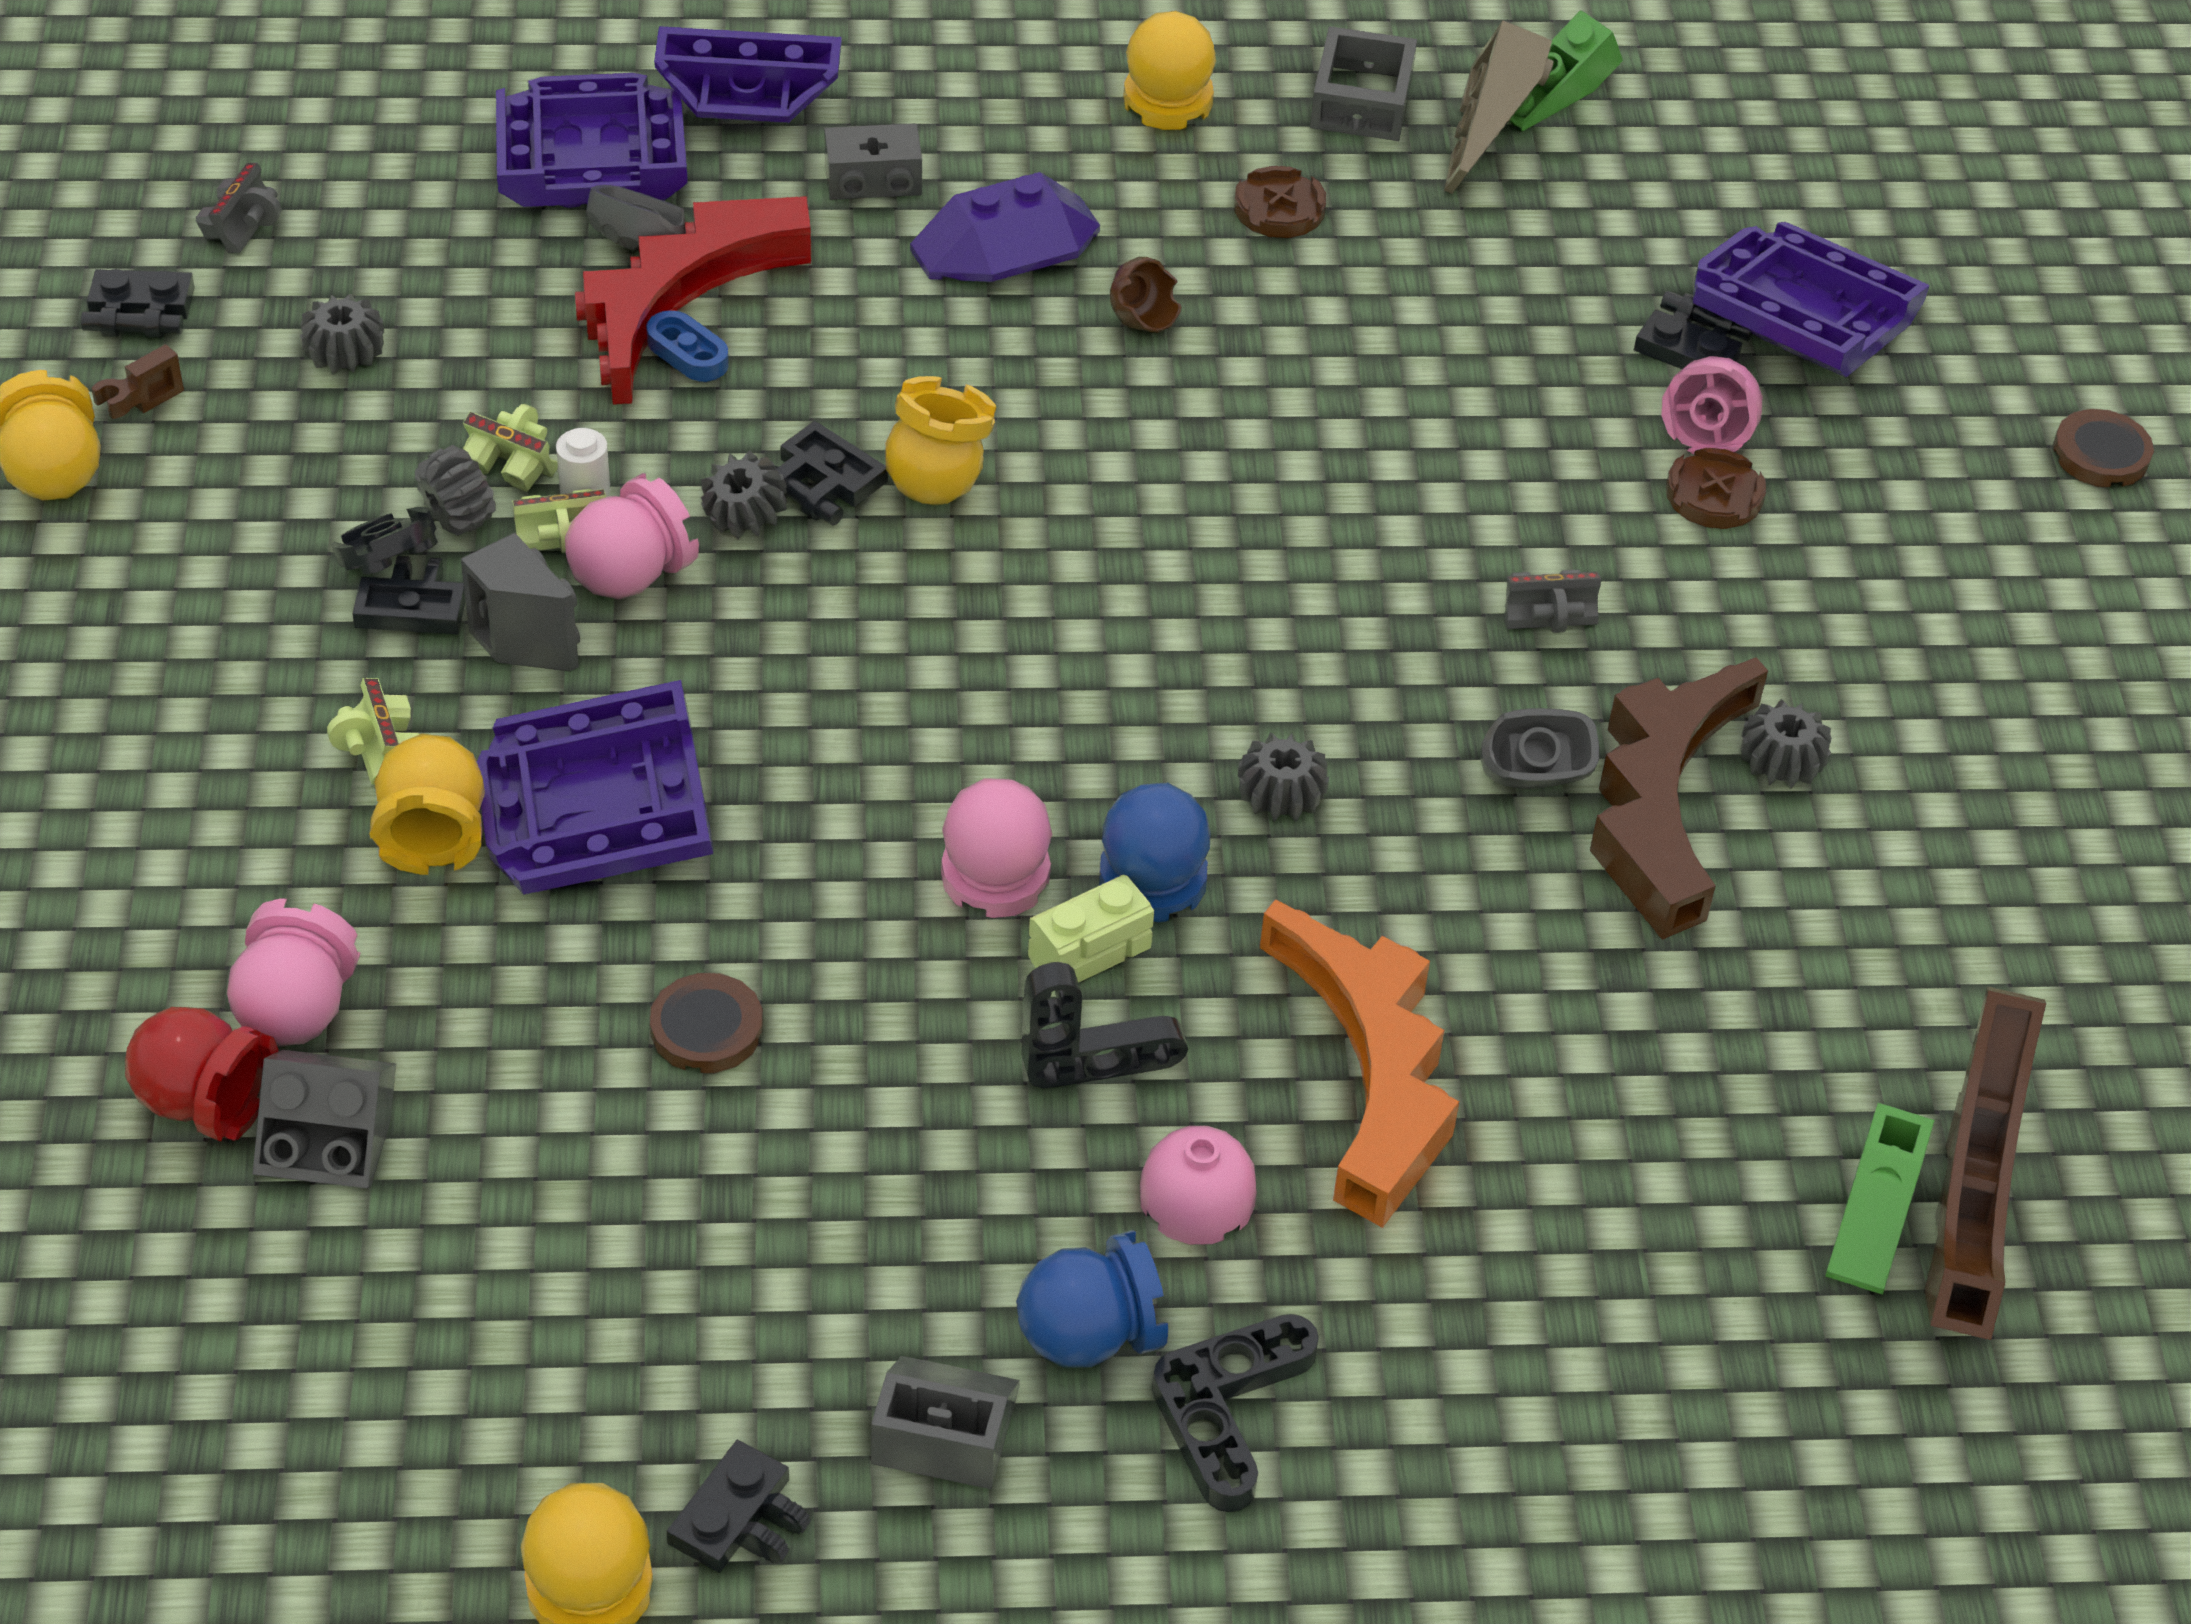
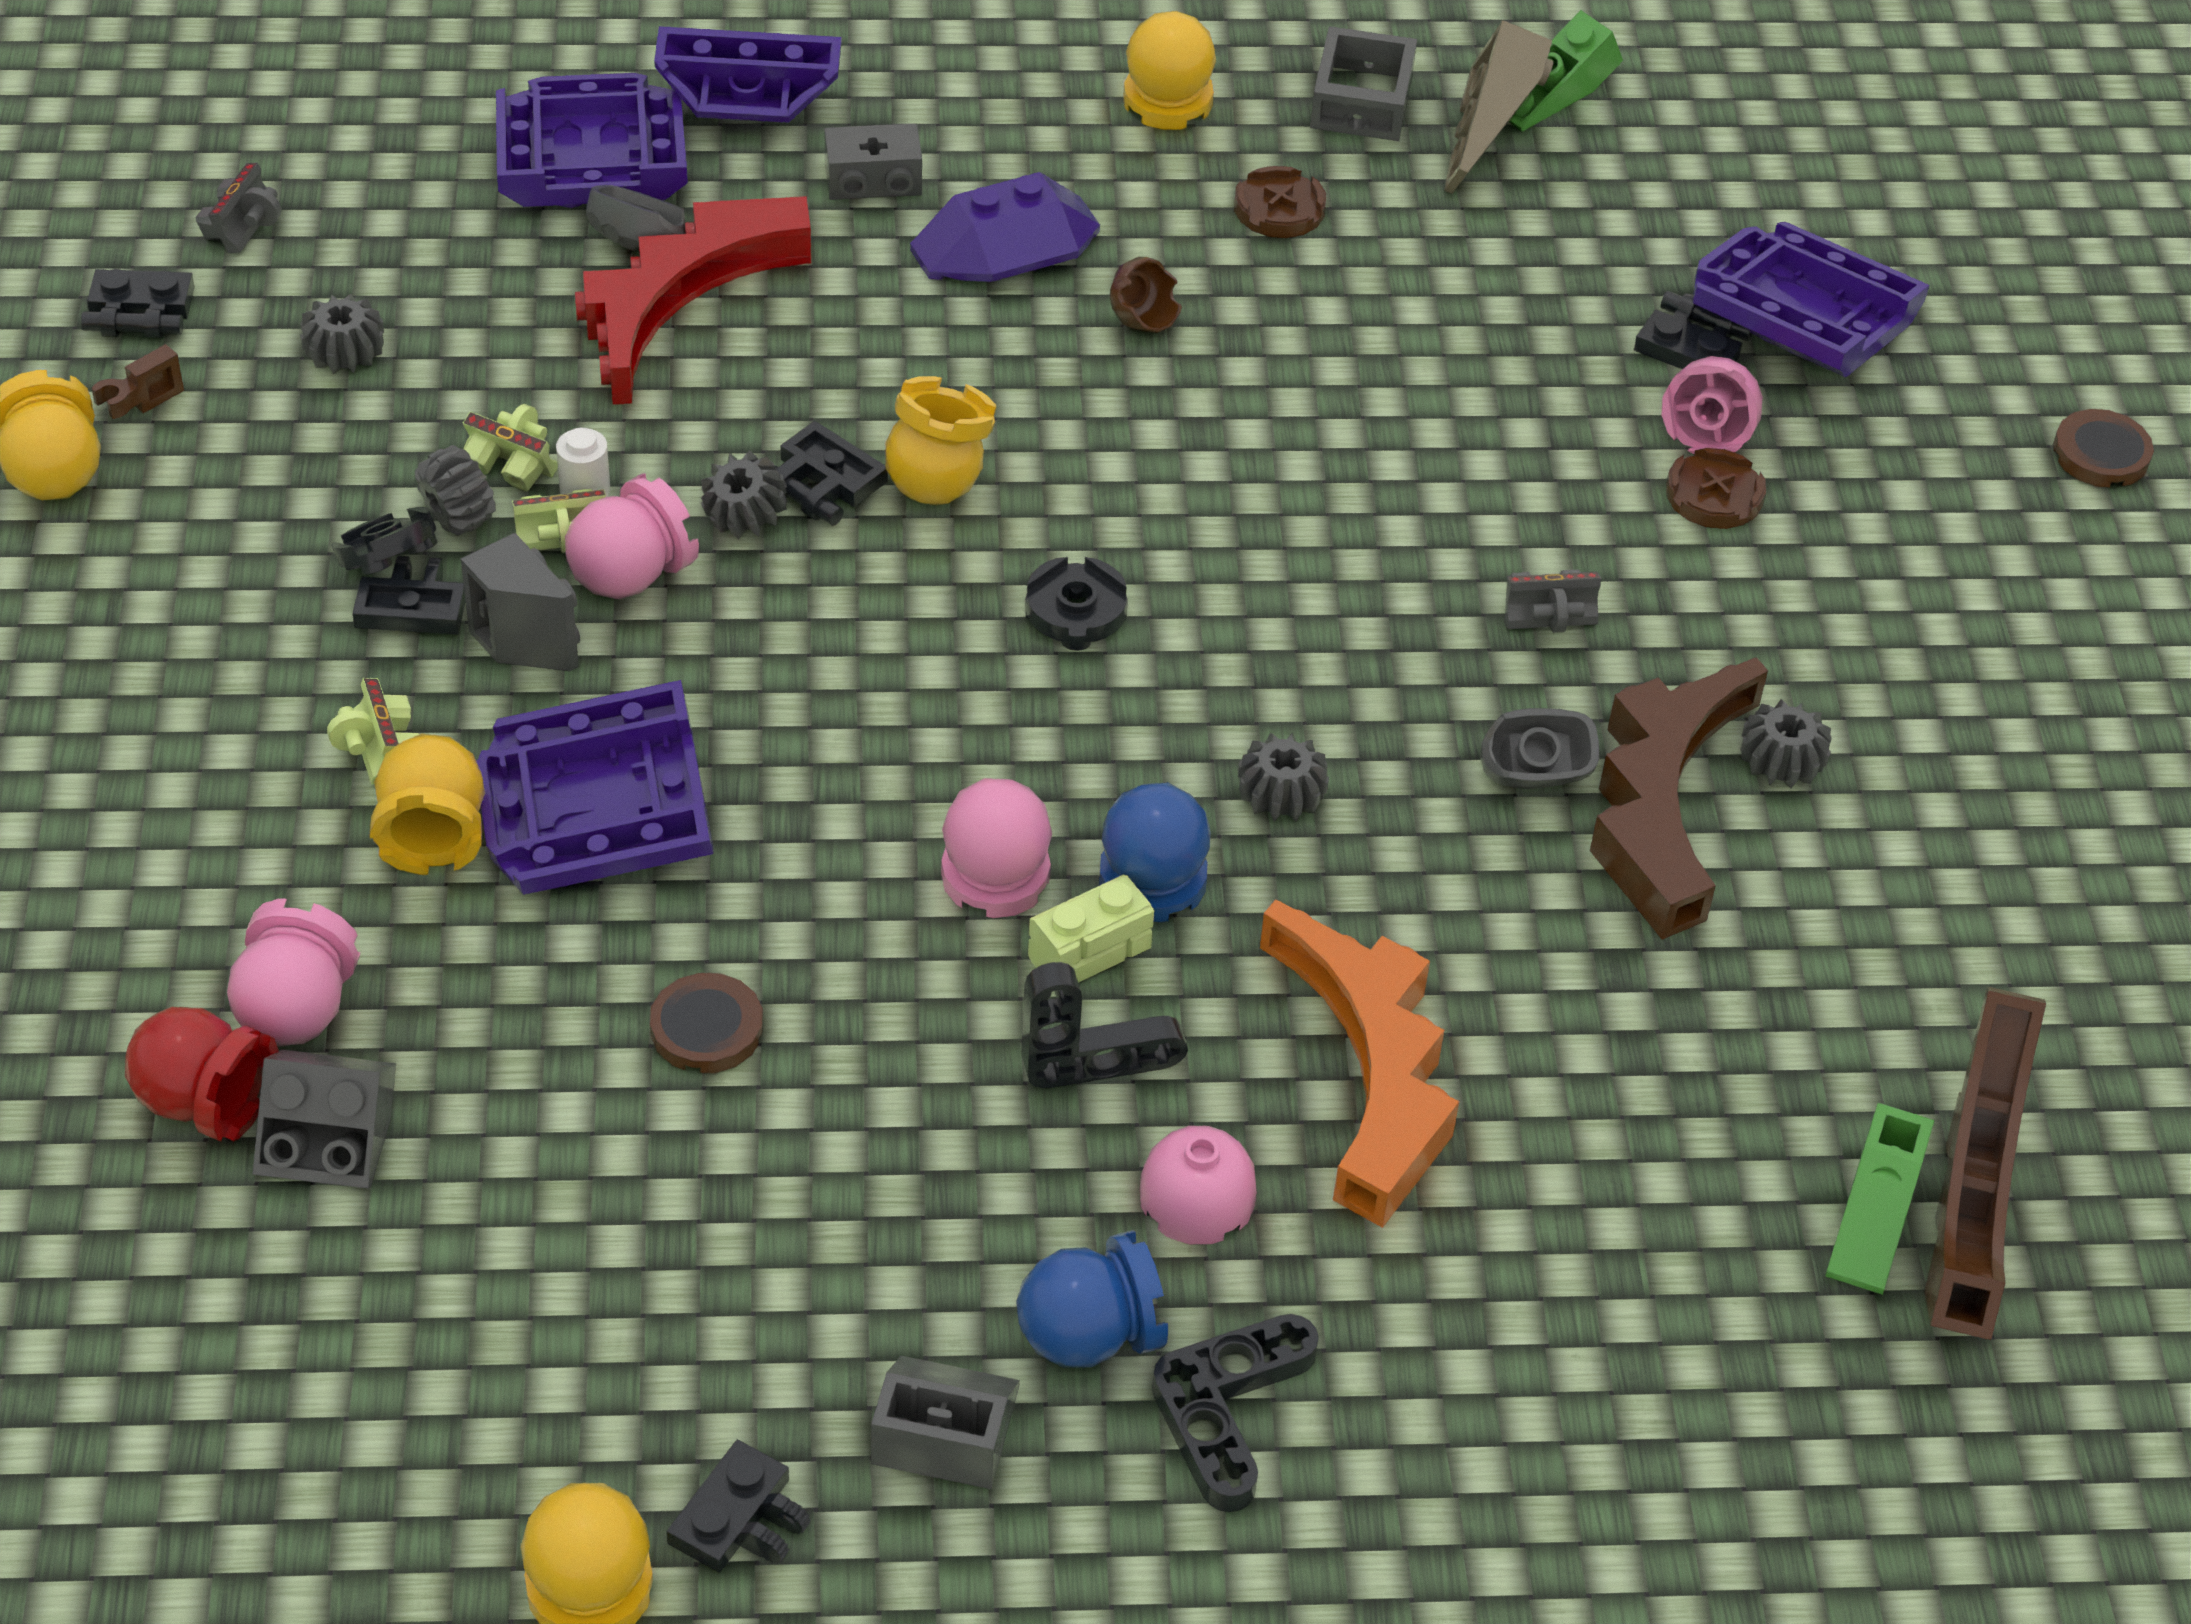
blue plate [646,311,729,382] -> none
none -> black plate [1025,557,1128,651]

